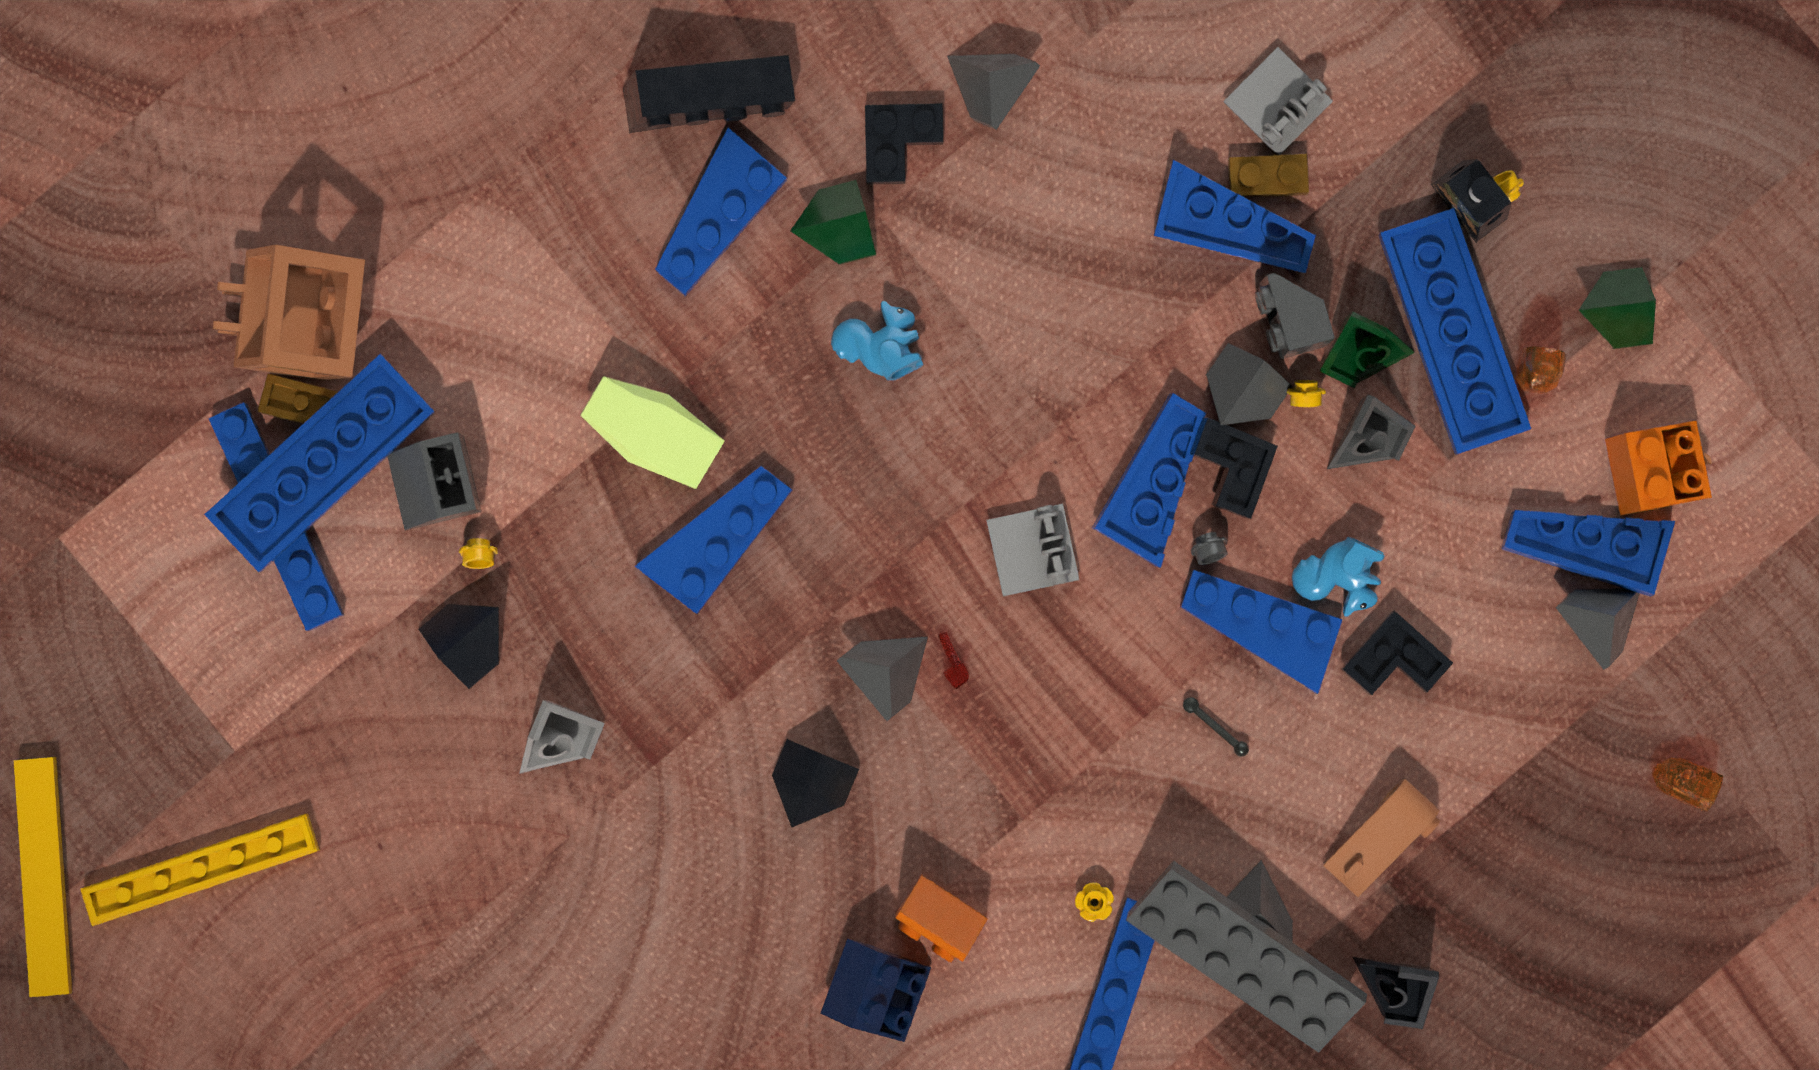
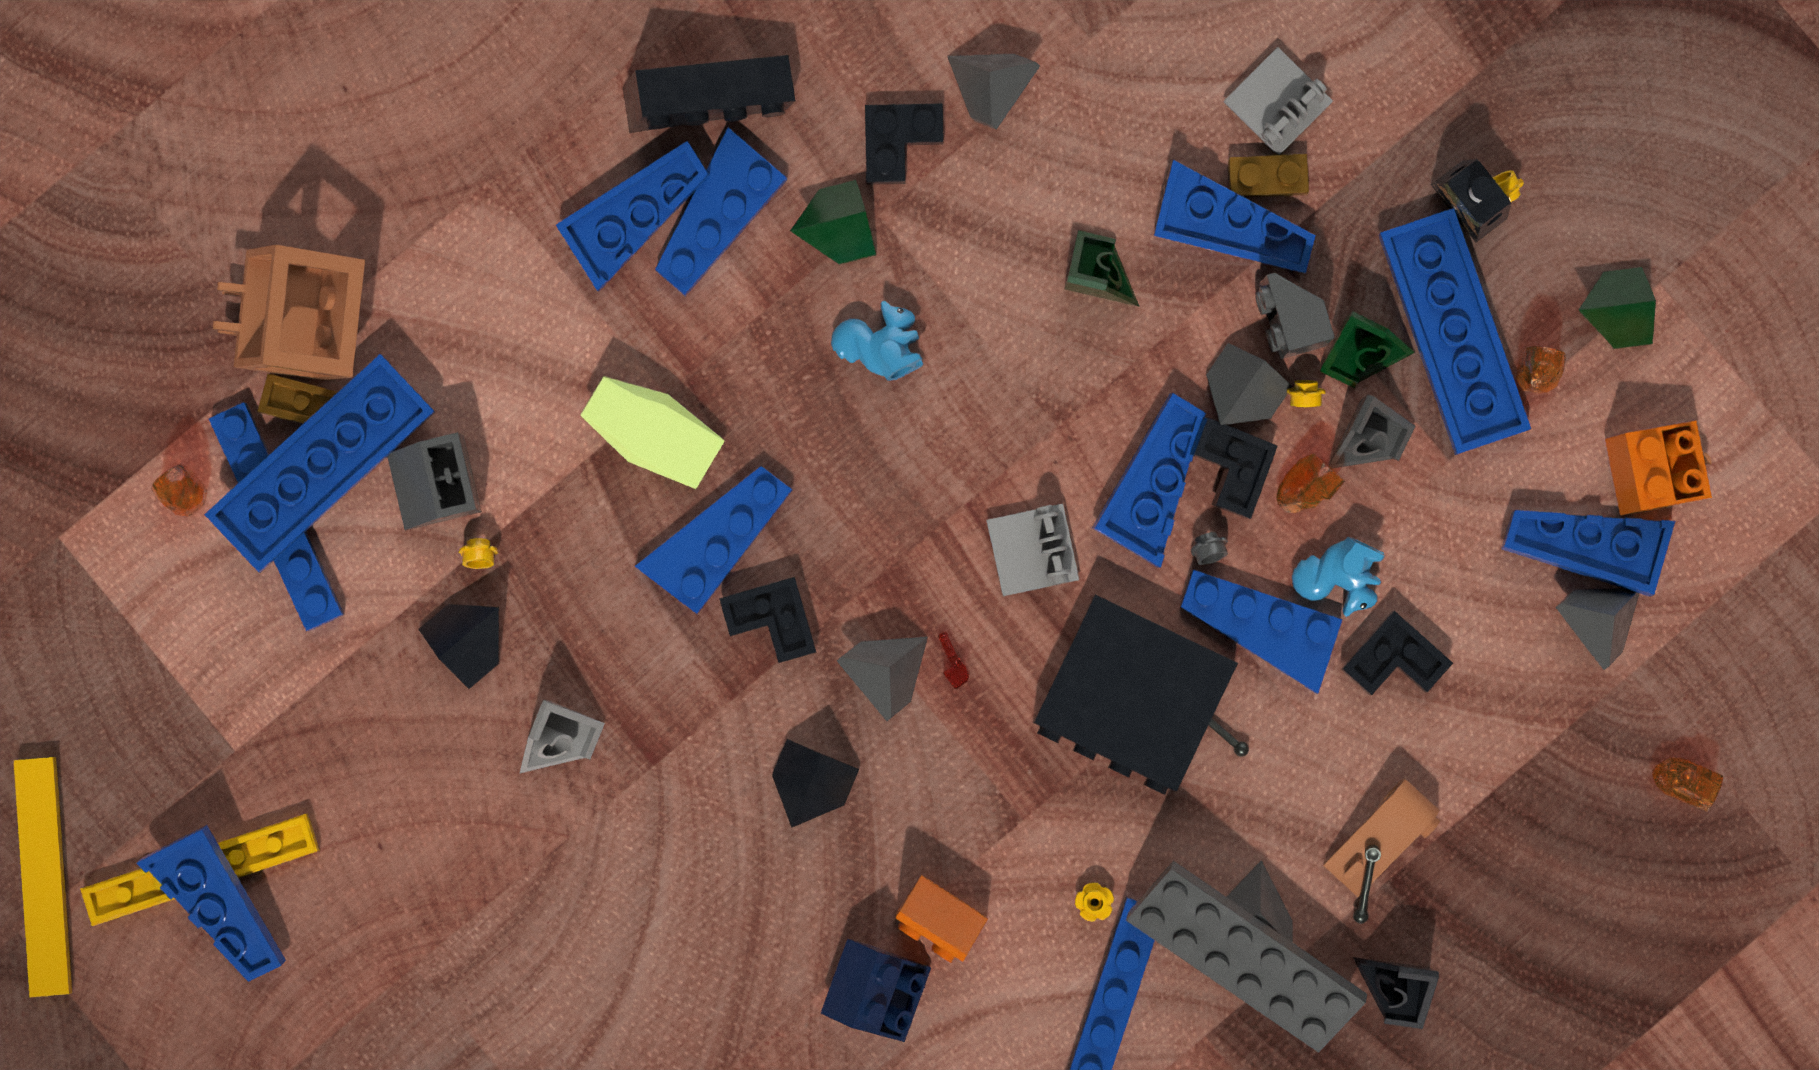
none -> blue wing [137,825,286,982]
none -> clear orange rock [151,464,208,516]
none -> blue wing [556,141,709,291]
none -> black plate [719,577,817,663]
none -> black panel [1033,594,1238,795]
none -> dark green slope [1064,230,1140,307]
none -> clear orange rock [1276,453,1345,514]
none -> pearl dark grey hinge [1353,845,1381,924]

